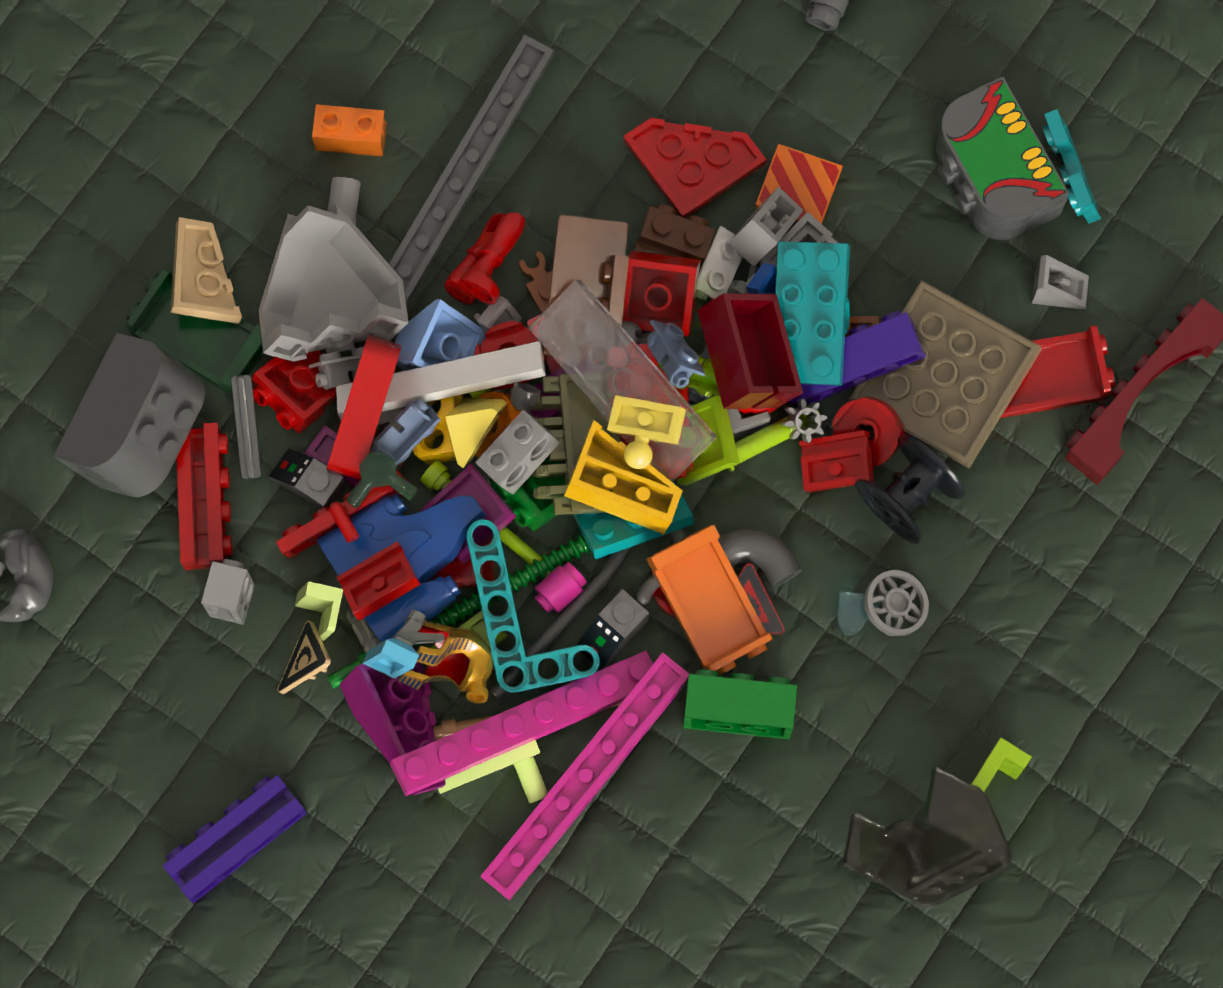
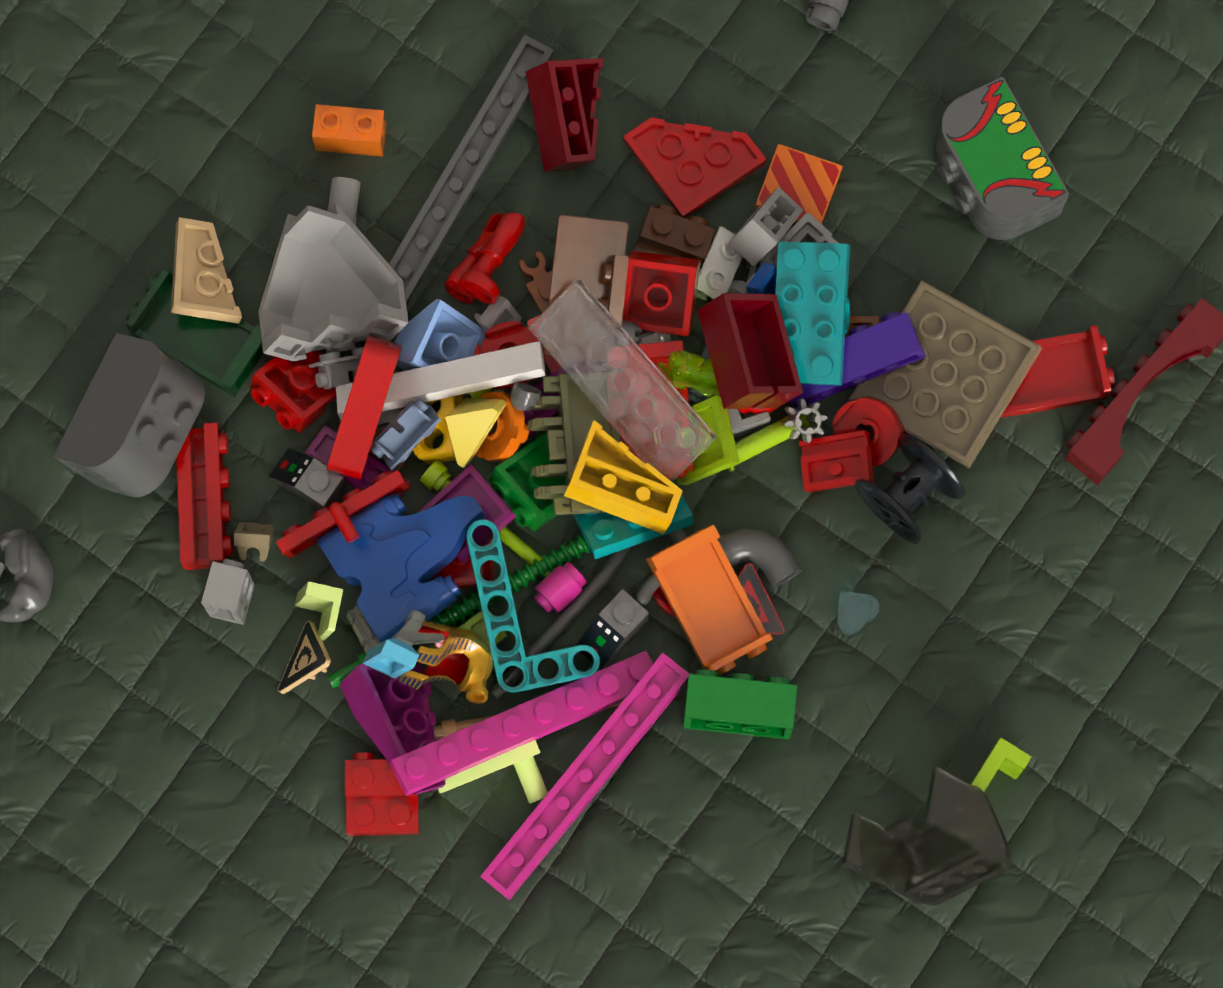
dark purple brick [163,775,307,904] -> none
dark grey axle [231,375,262,479] -> none
red plate [336,541,421,621] -> none
clear green piece [346,450,418,508] -> none
light grey brick [475,410,560,494] -> none
light yellow plate [607,395,686,469] -> none
sand blue hinge [647,320,706,388] -> none
light grey wheel [863,570,929,636] -> none
light grey slope [1032,255,1089,309] -> none
teal plate [1042,109,1102,224] -> none
none -> dark tan tile [234,522,274,561]
none -> red plate [345,753,419,836]
none -> dark red wedge [525,58,604,172]

